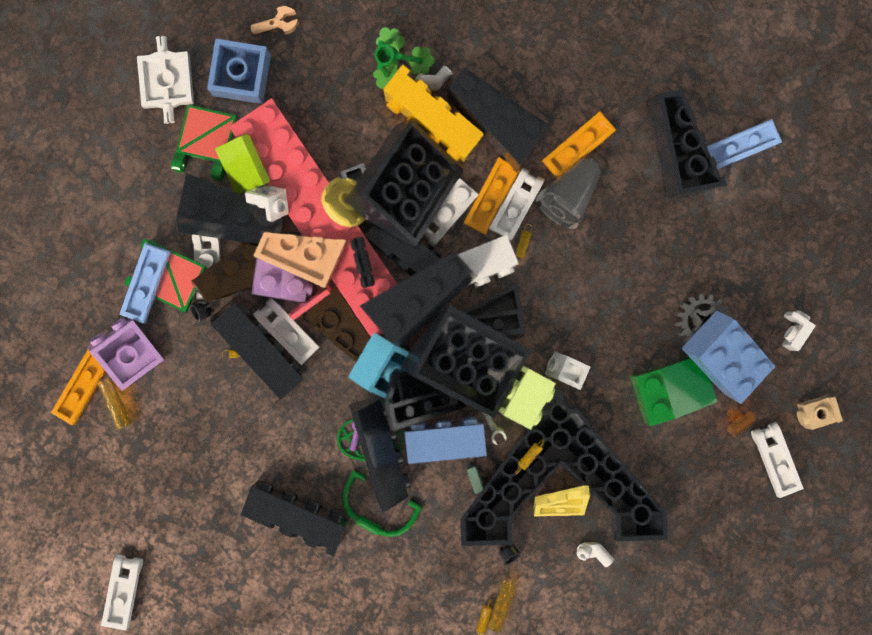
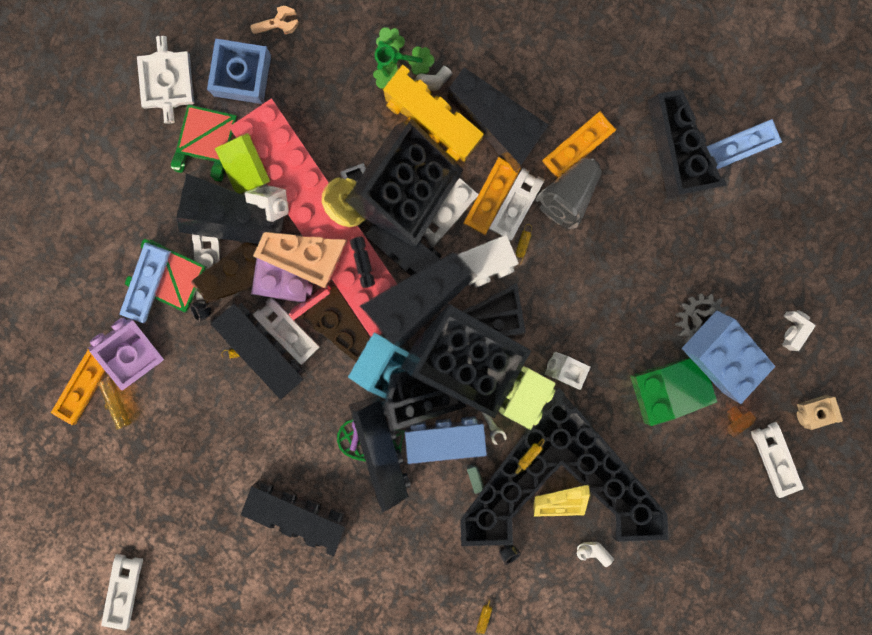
green piece [342,470,422,537] -> none
clear yellow axle [488,582,515,632] -> none

